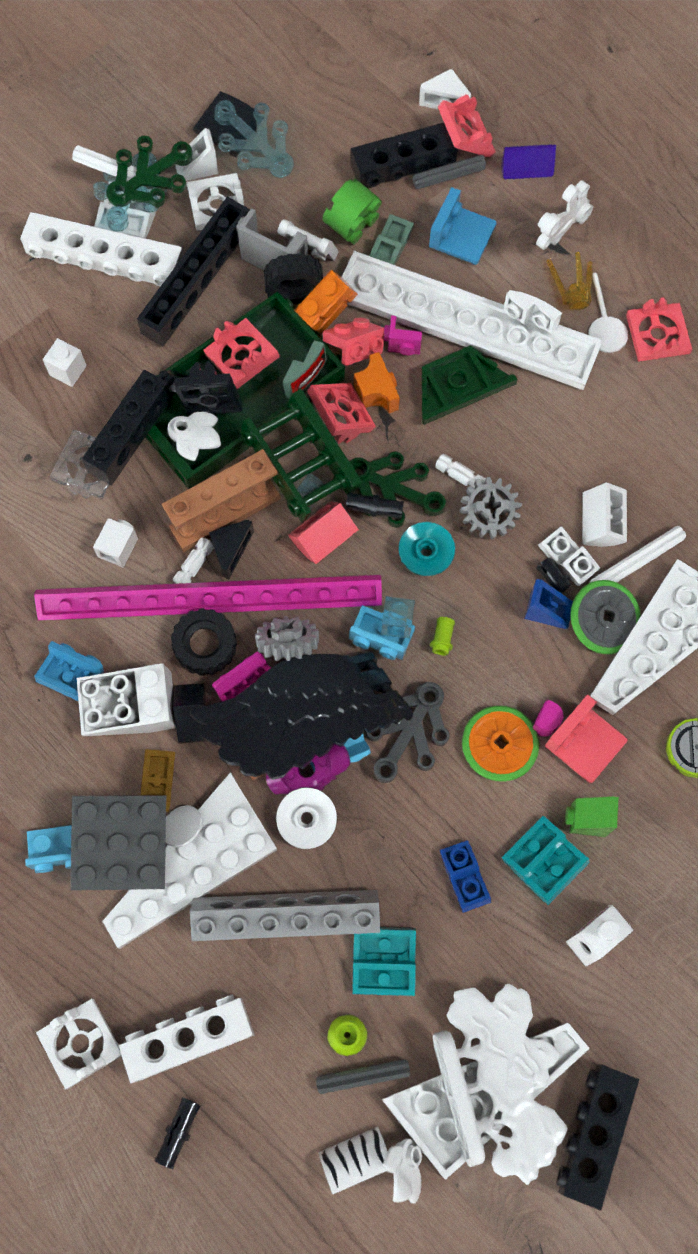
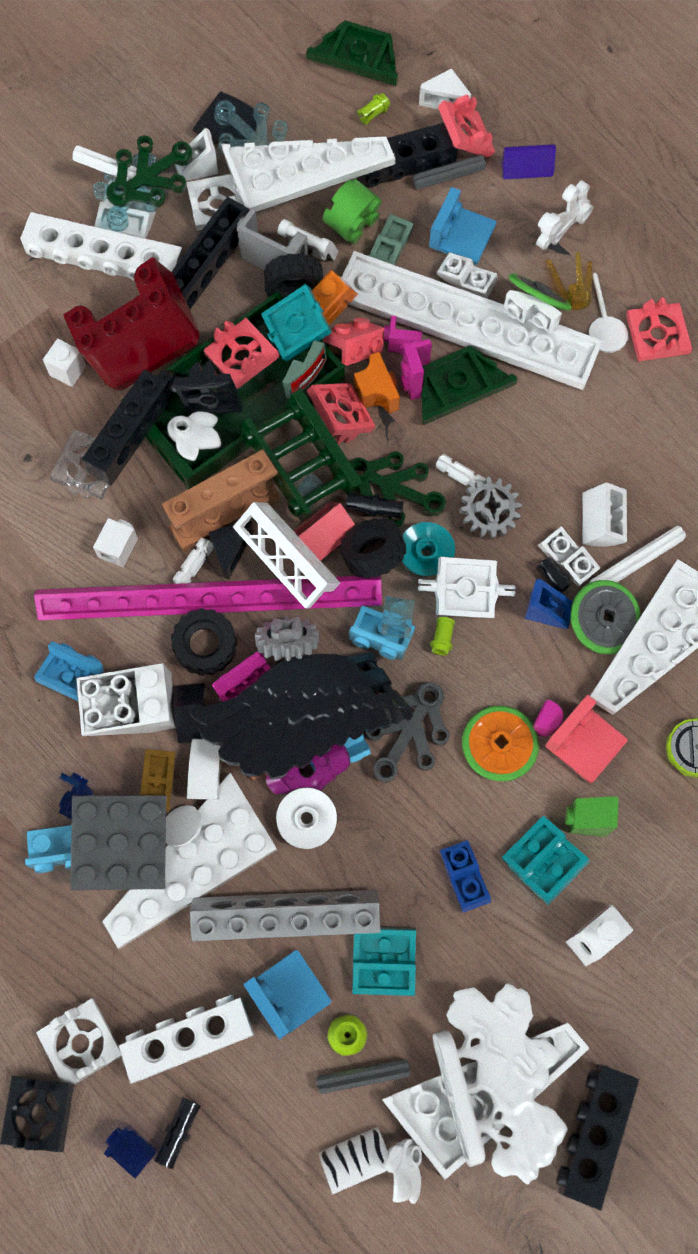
none -> black piece [0,1076,75,1153]
none -> clear blue bracket [58,772,94,821]
none -> dark red windscreen [63,257,199,391]
none -> clear blue bracket [103,1125,158,1179]
none -> white slope [187,739,222,799]
none -> white wing [221,137,395,212]
none -> white fence [233,502,340,609]
none -> dark azure bracket [243,950,331,1040]
none -> teal plate [261,284,332,362]
none -> dark green wing [306,20,398,86]
none -> black tyre [340,518,407,578]
none -> lime pin [357,93,390,125]
none -> dark pink bracket [400,339,432,400]
none -> white plate [418,557,516,618]
none -> white slope [437,252,498,298]
none -> bright green wheel [509,273,572,311]

